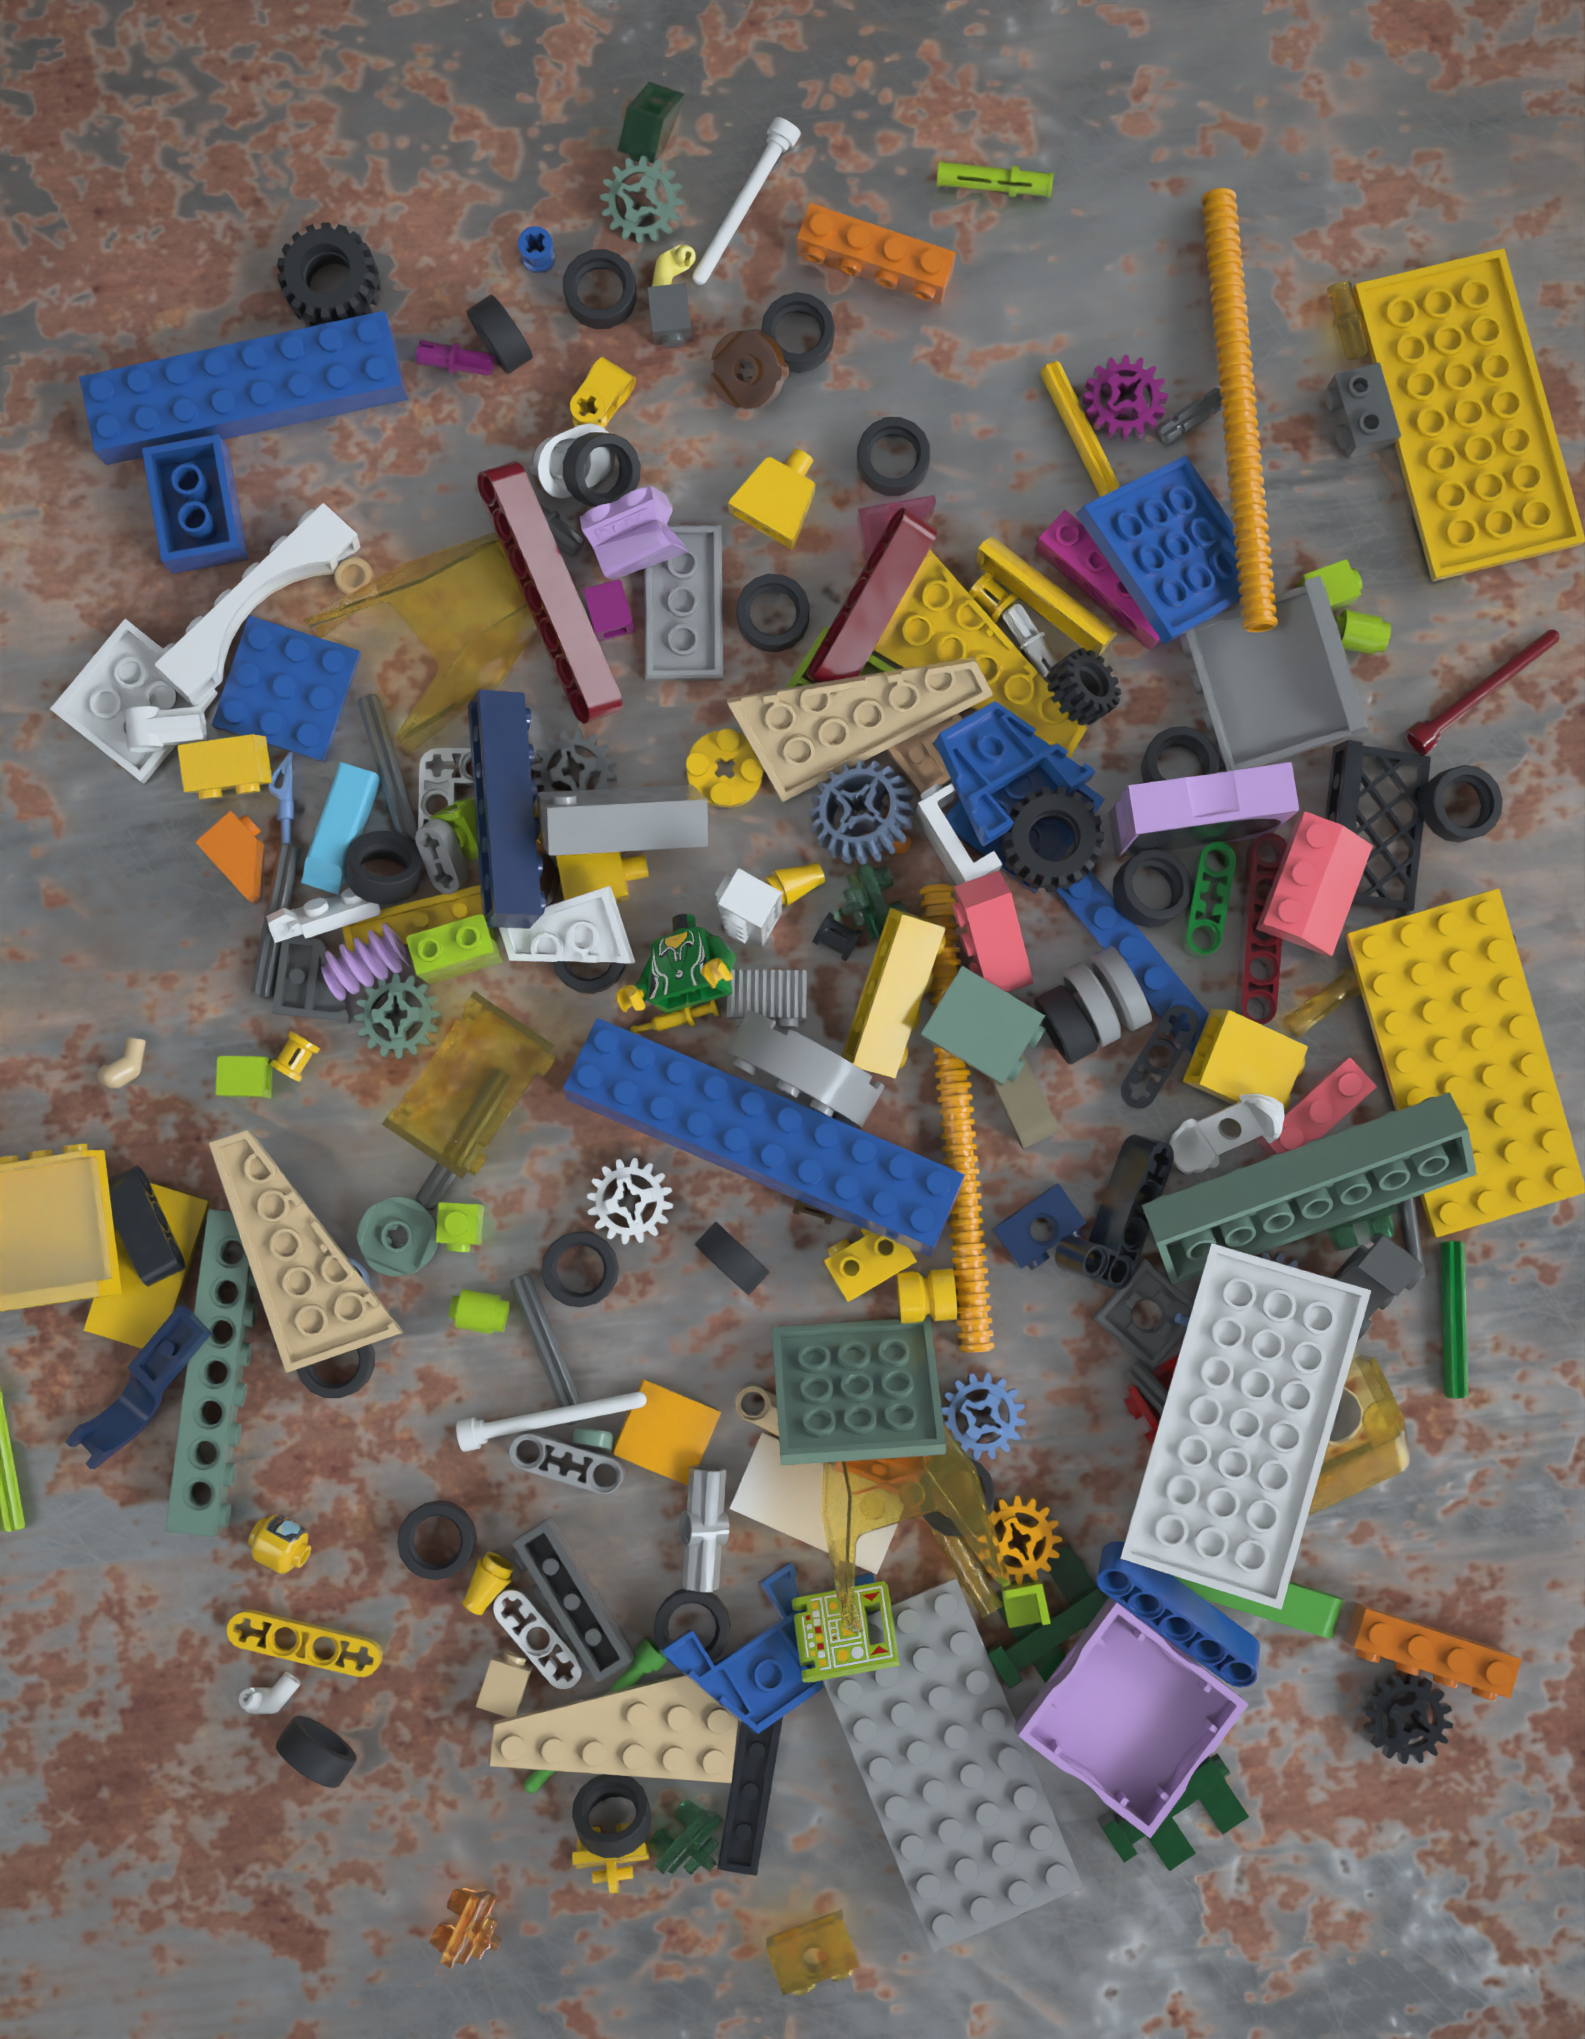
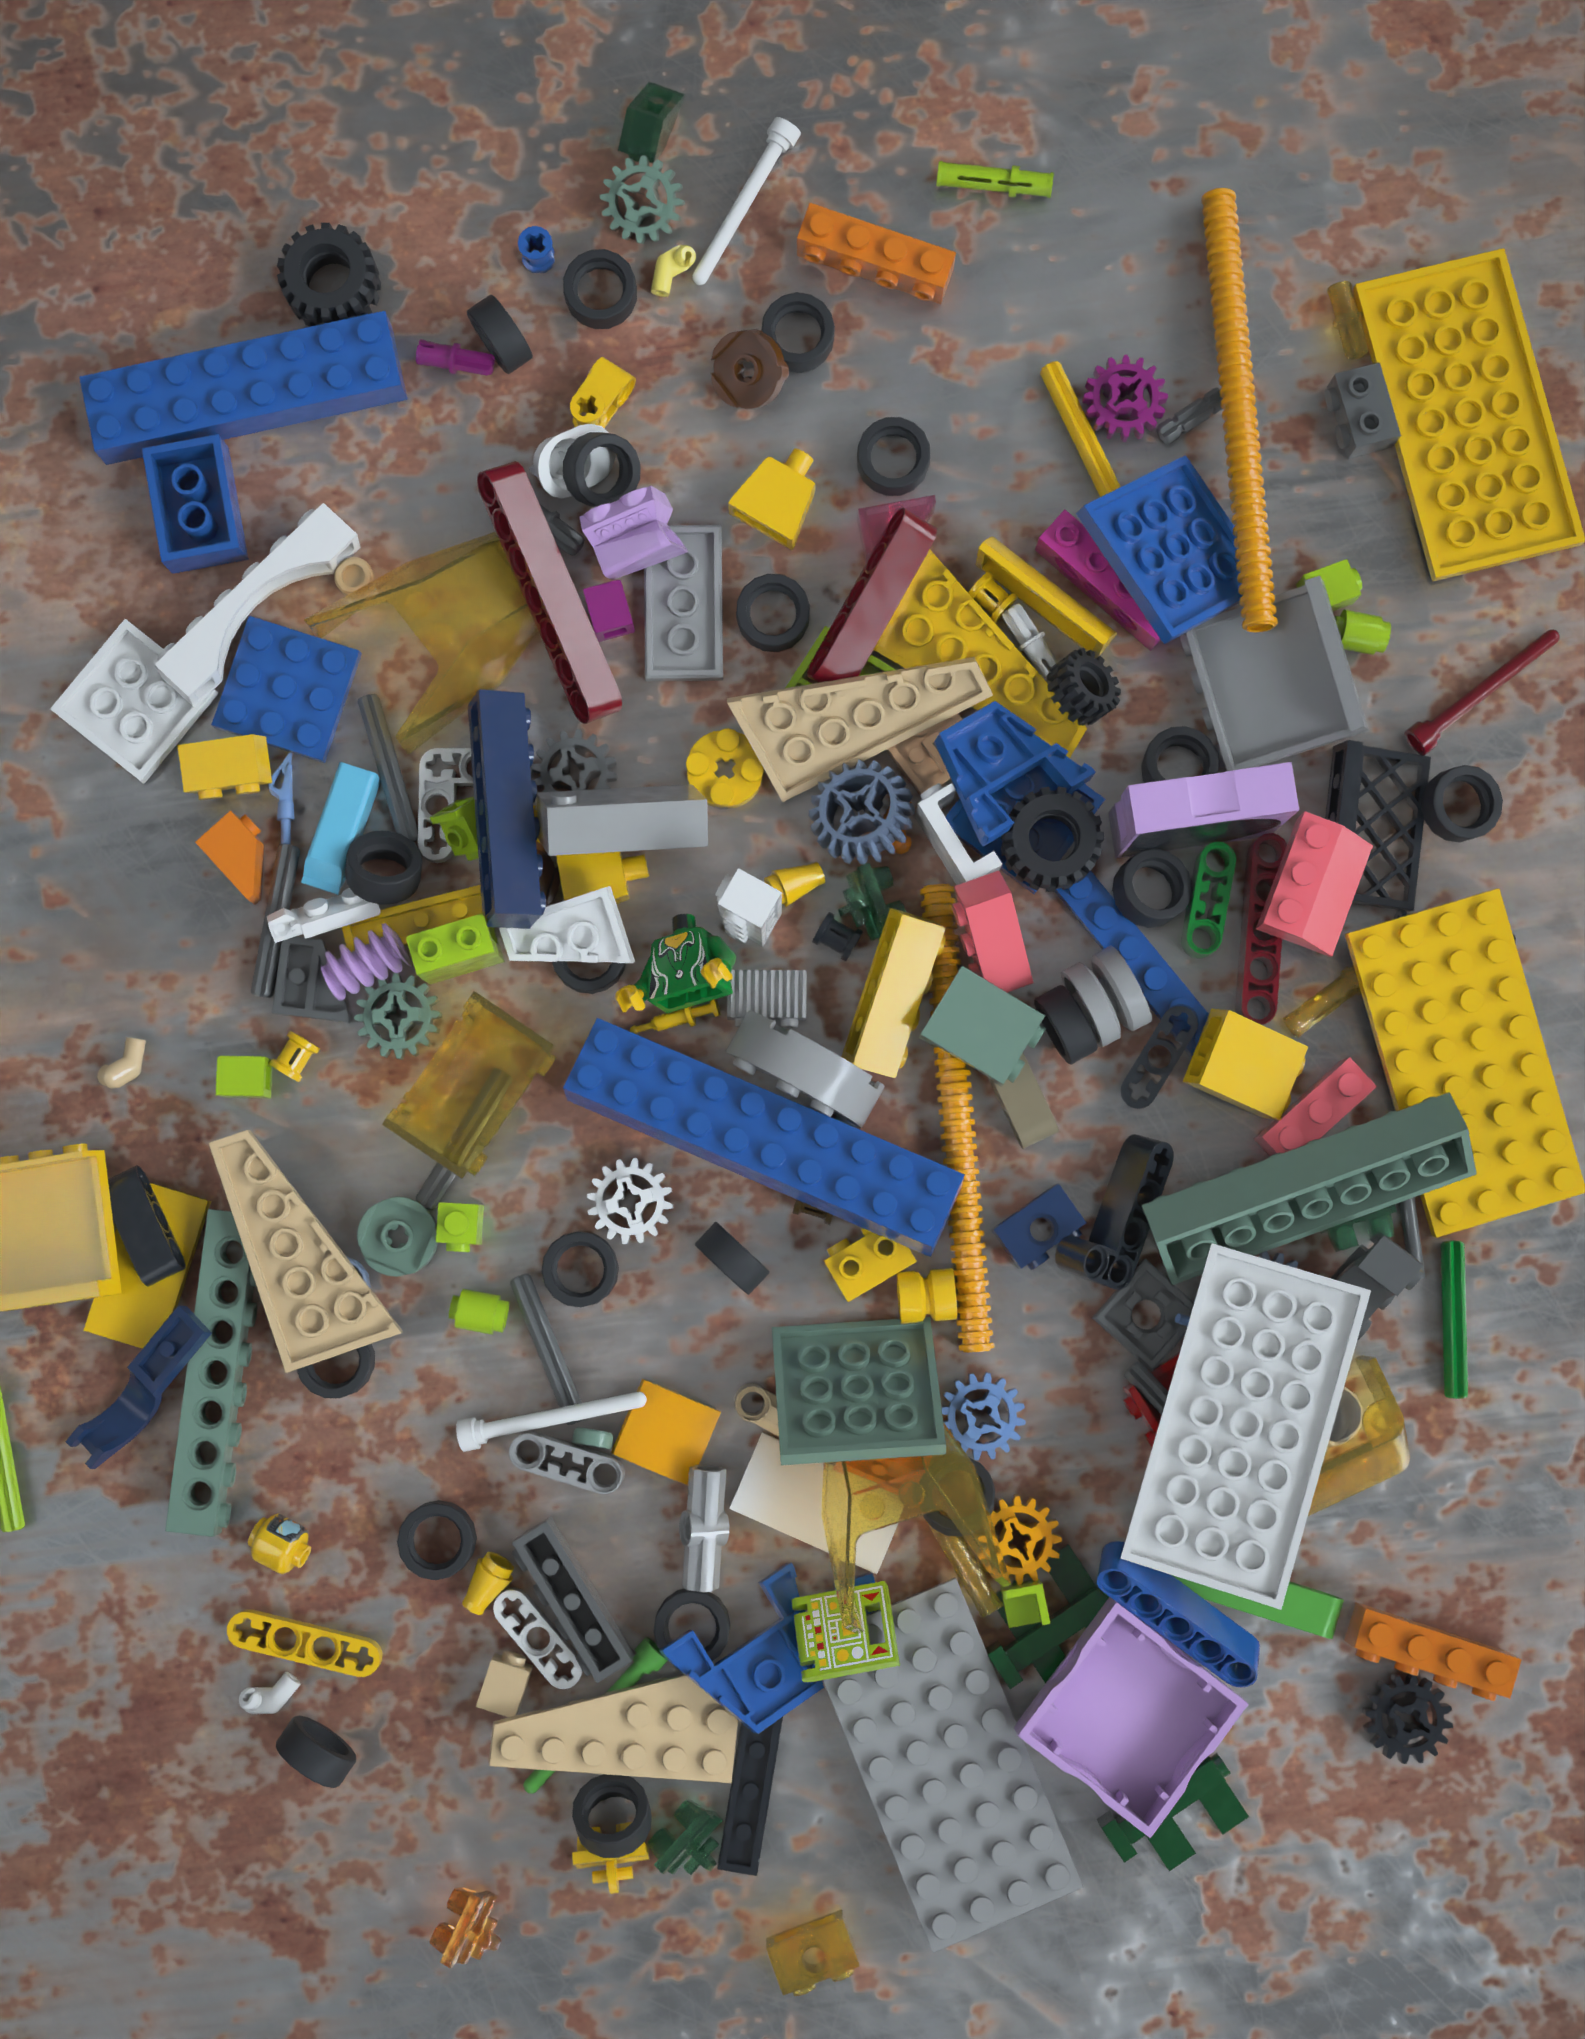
white piece [125,706,207,753] -> none
light grey beam [415,818,470,894] -> none
dark grey brick [647,283,693,348] -> none
white piece [1169,1094,1285,1174] -> none

